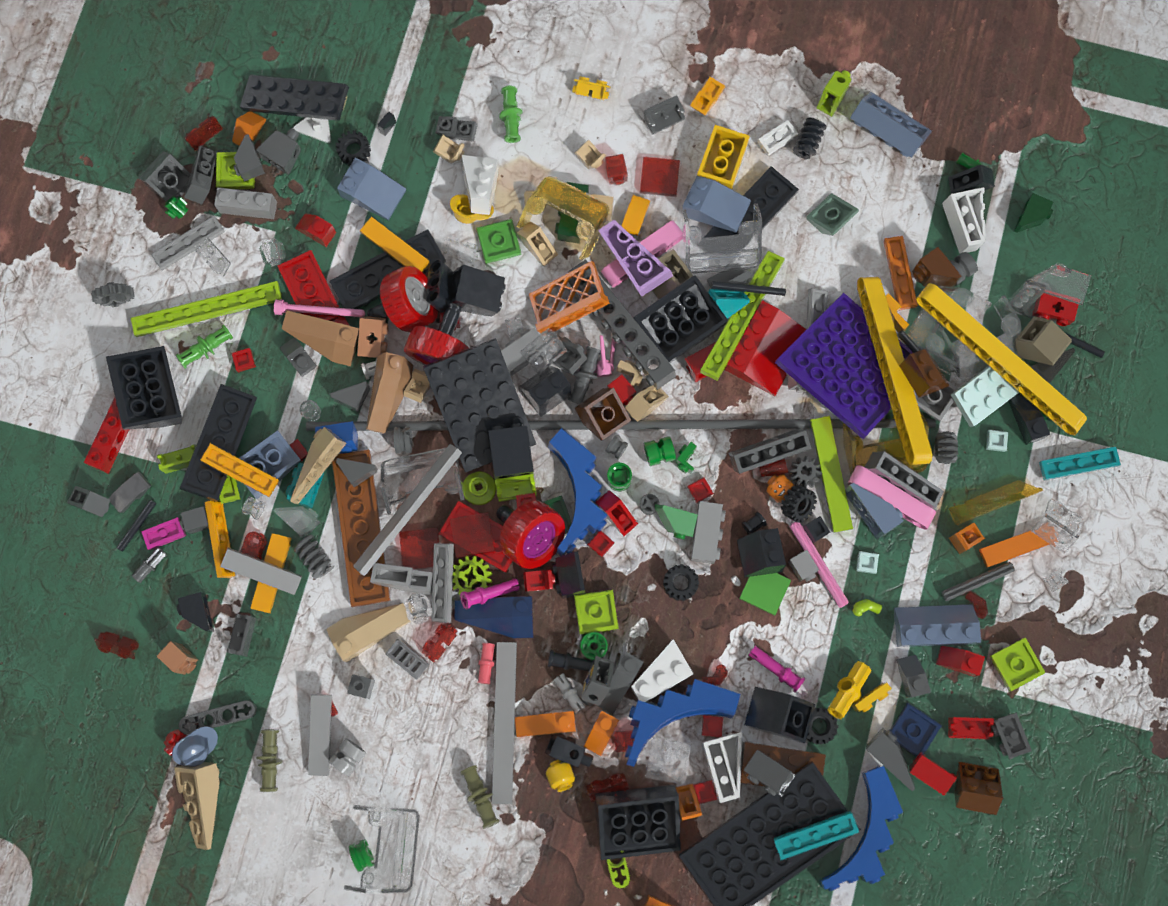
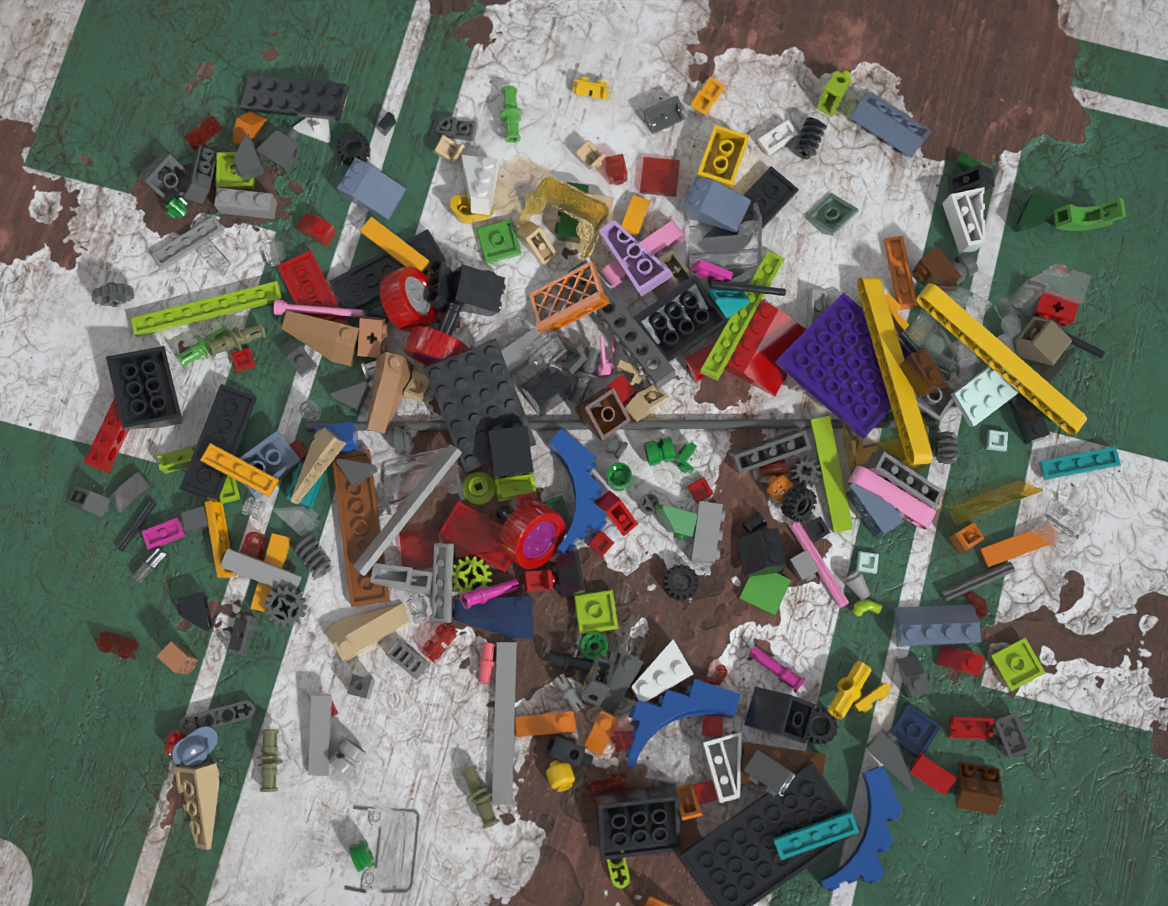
none -> olive piece [206,322,266,358]
none -> dark grey gear [264,584,308,628]
none -> dark pink plate [690,260,733,282]
none -> light grey cone [844,570,870,600]
none -> bright green arch [1053,198,1126,231]

